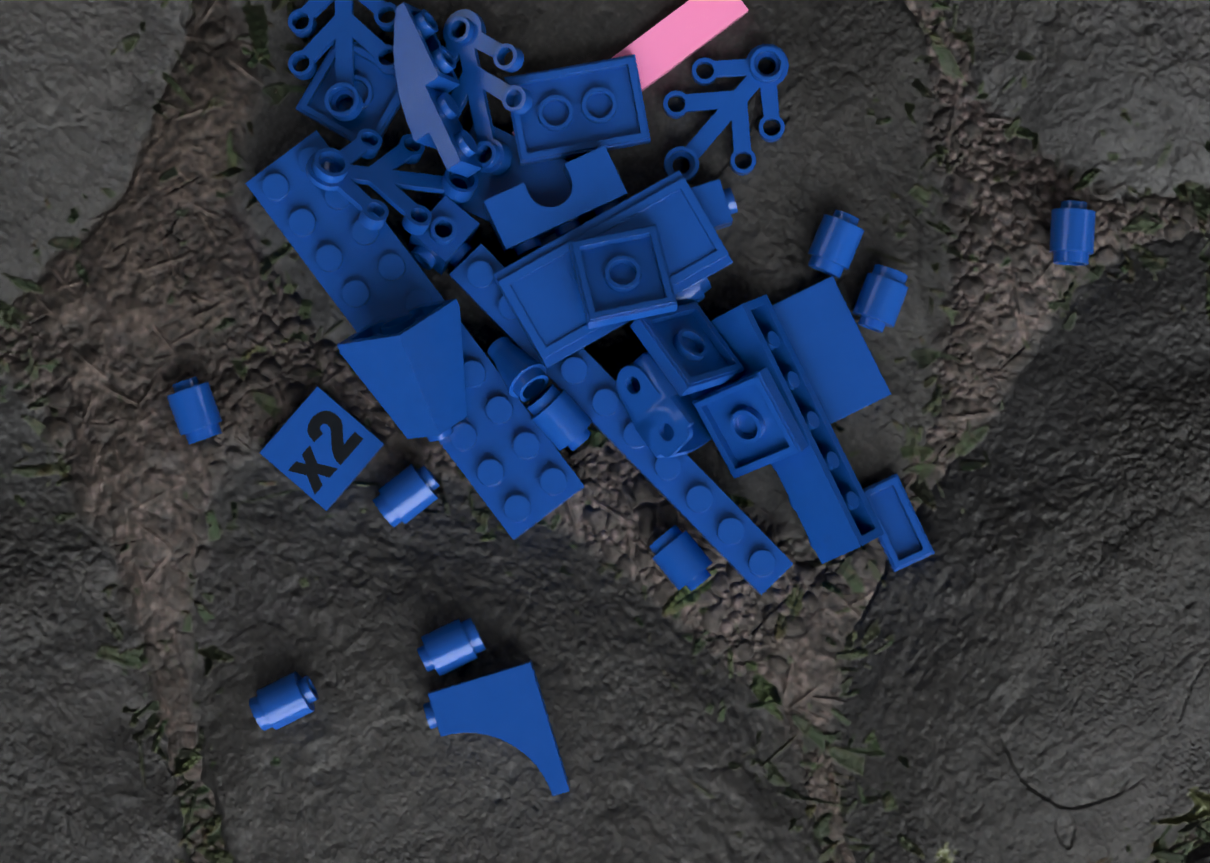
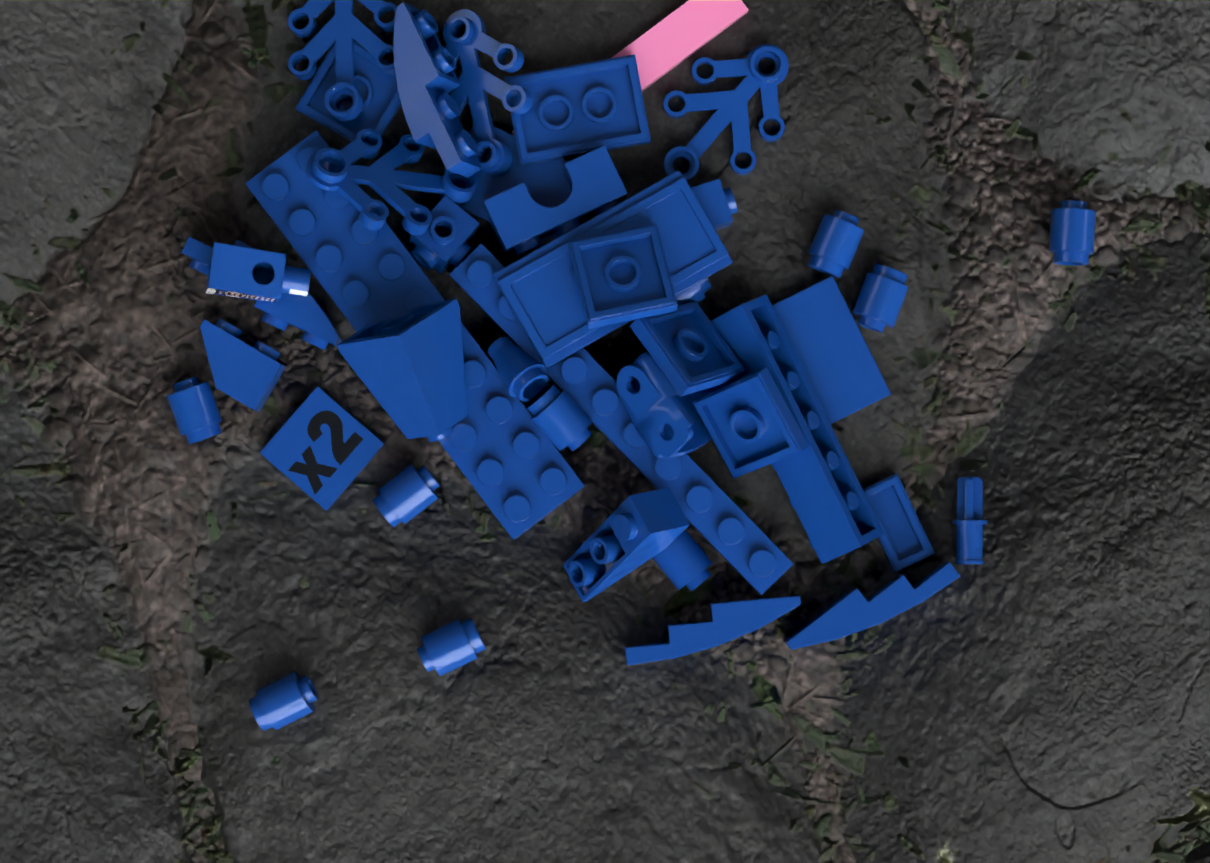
blue arch [423,660,570,796] -> none
none -> blue slope [181,237,342,350]
none -> blue slope [200,318,286,412]
none -> blue torso [206,242,311,303]
none -> blue slope [563,487,690,602]
none -> blue slope [625,595,801,666]
none -> blue slope [784,562,961,650]
none -> blue axle [952,477,988,564]

